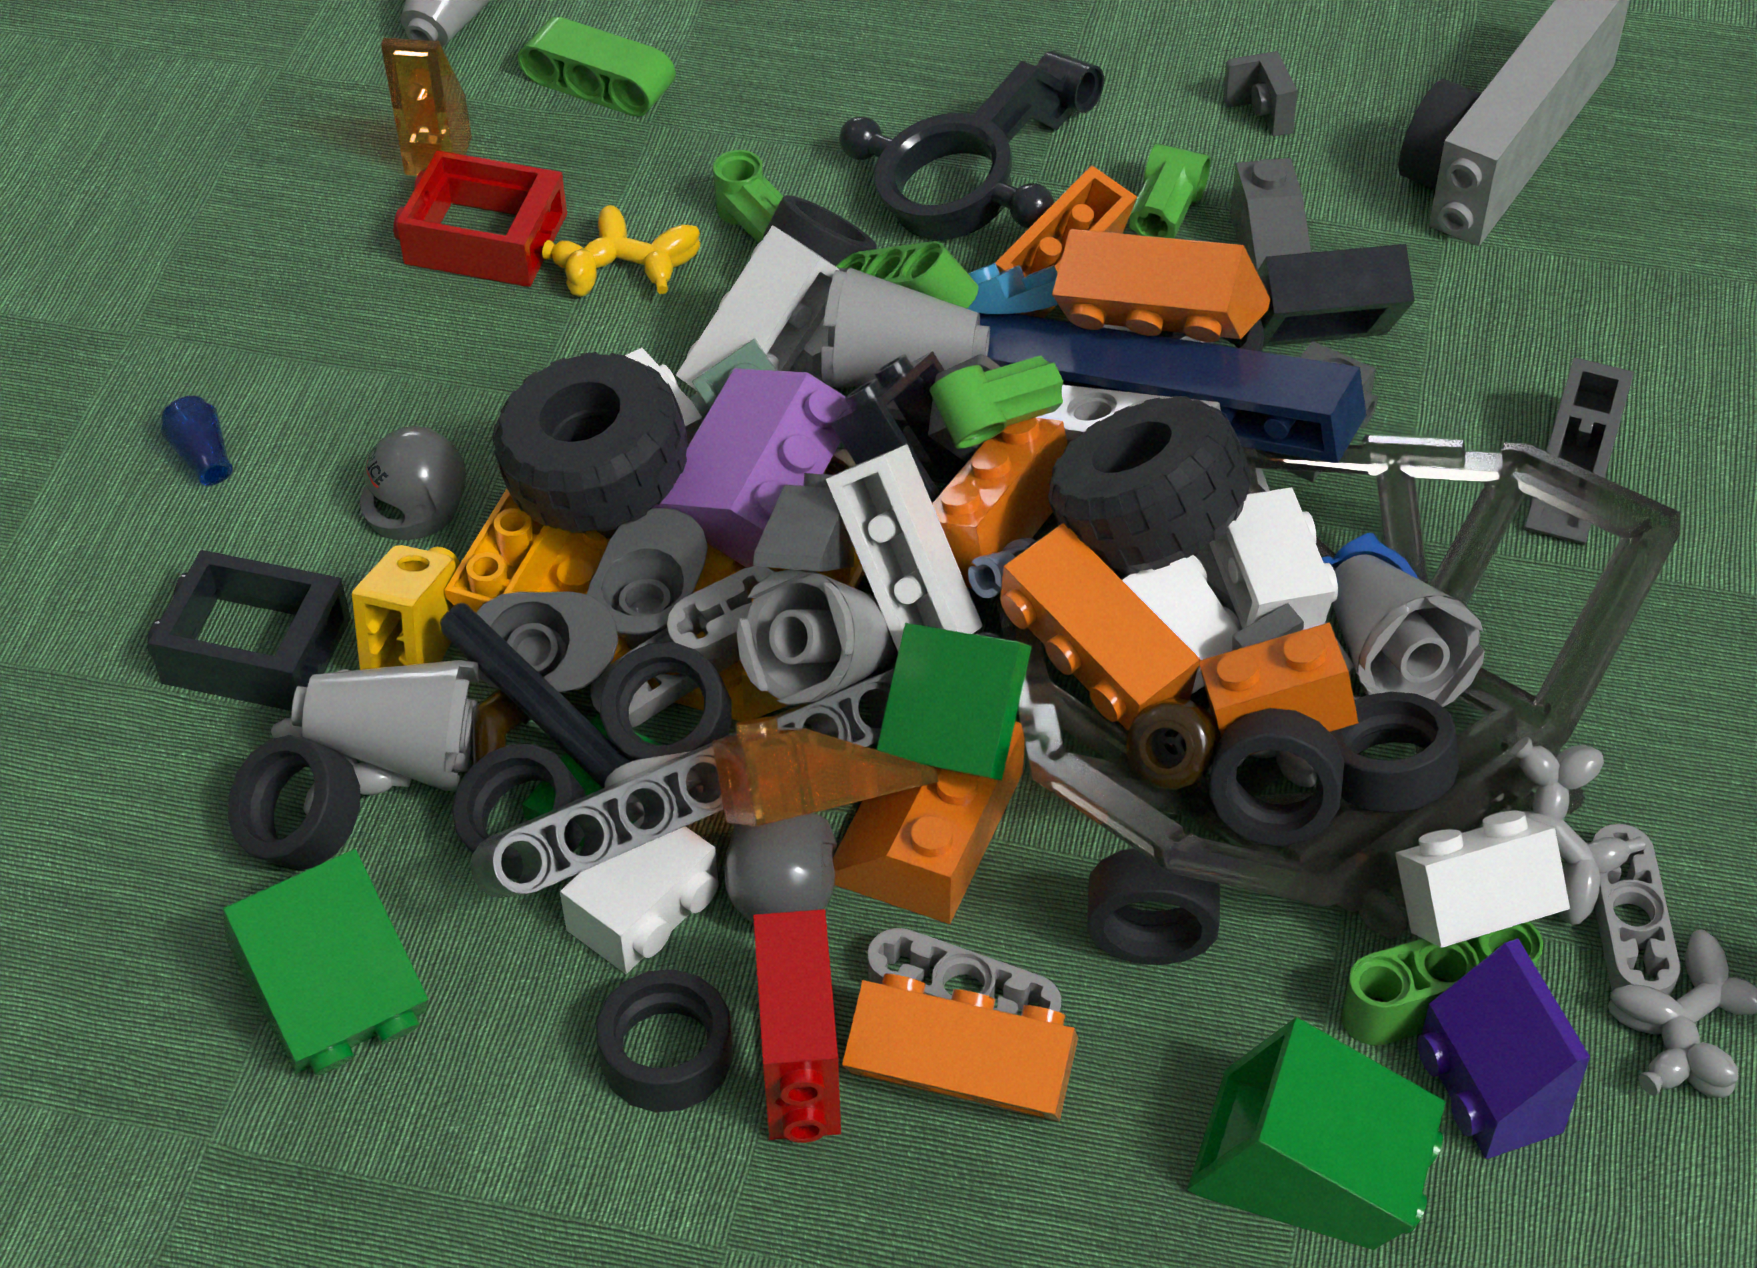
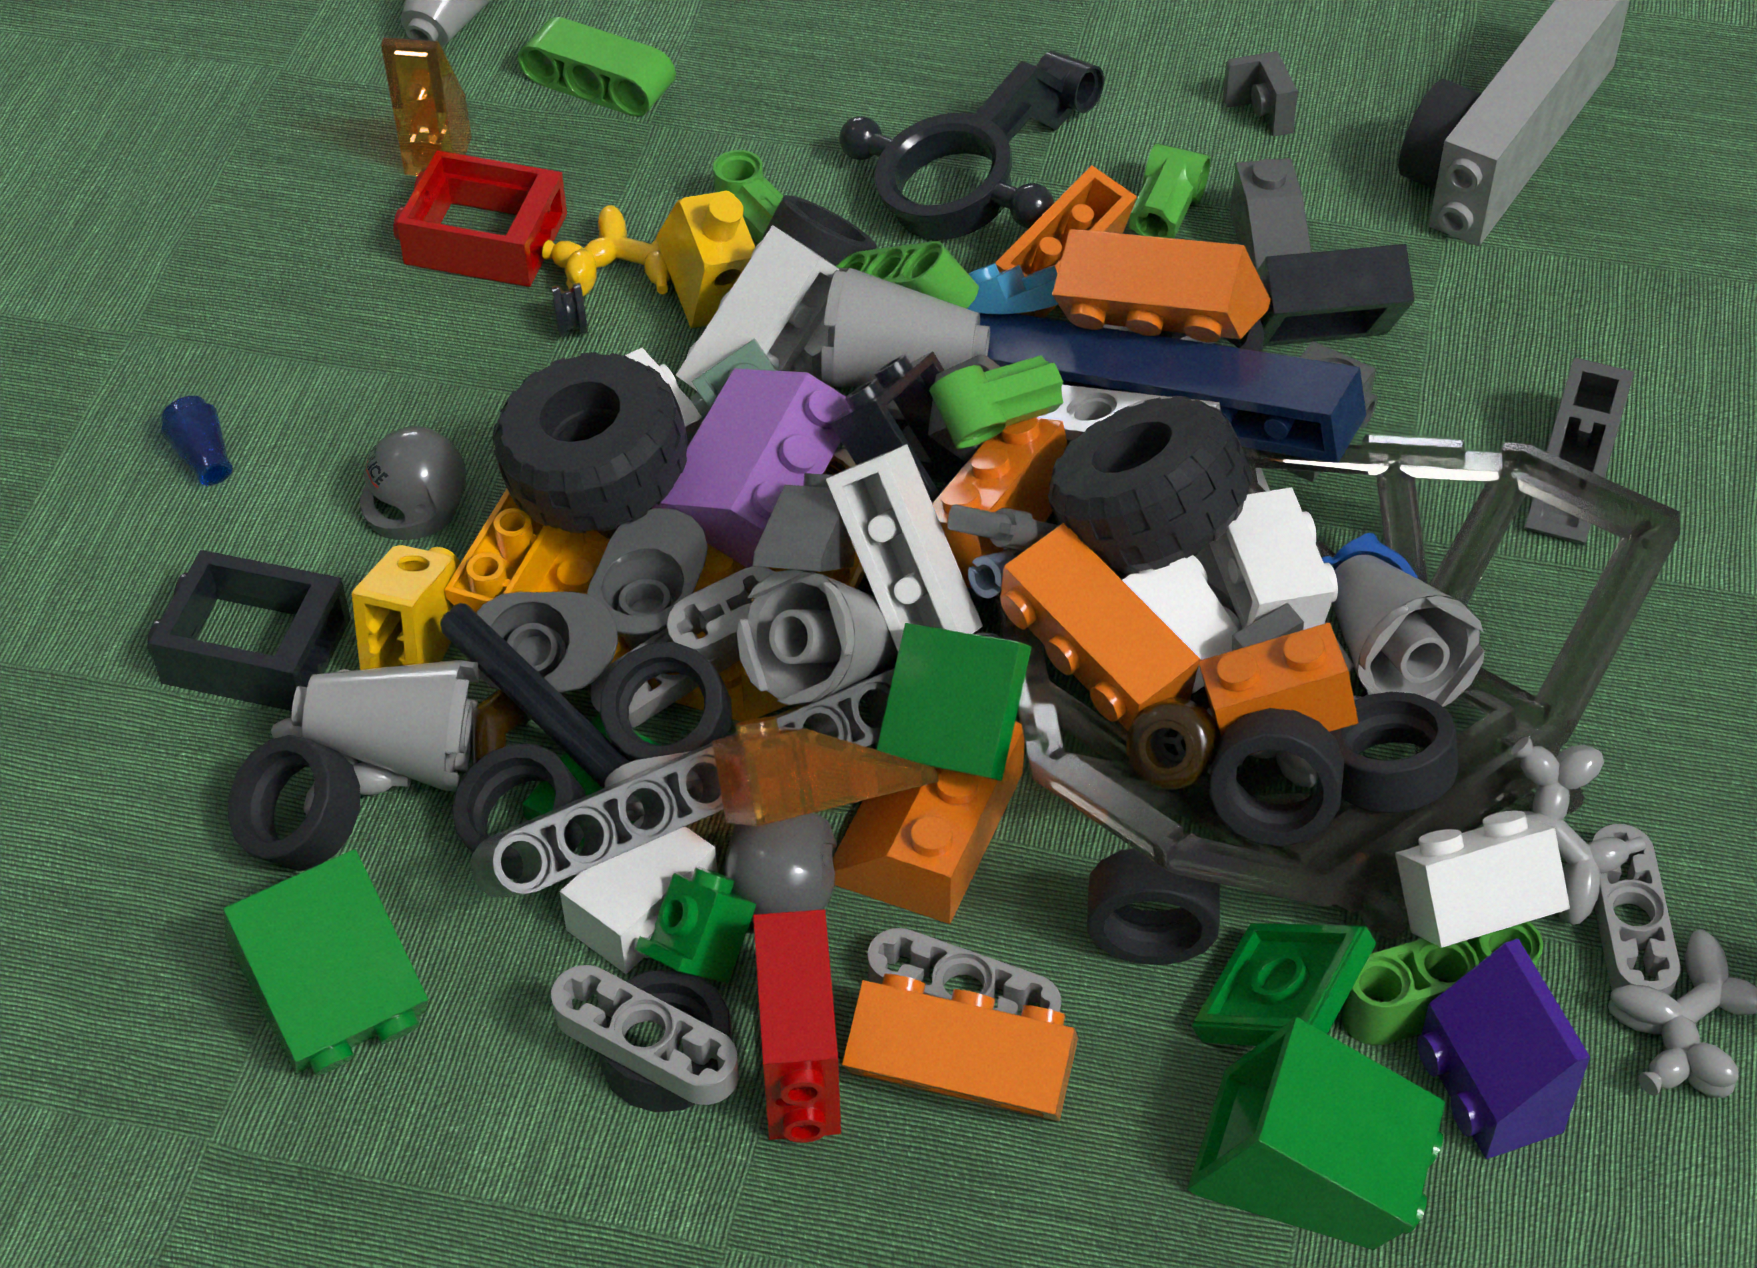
none -> light grey beam [551,965,739,1105]
none -> black bush [552,283,588,337]
none -> green brick [635,867,757,983]
none -> yellow torso [656,191,755,328]
none -> dark grey piece [948,504,1059,551]
none -> green tile [1191,923,1376,1046]

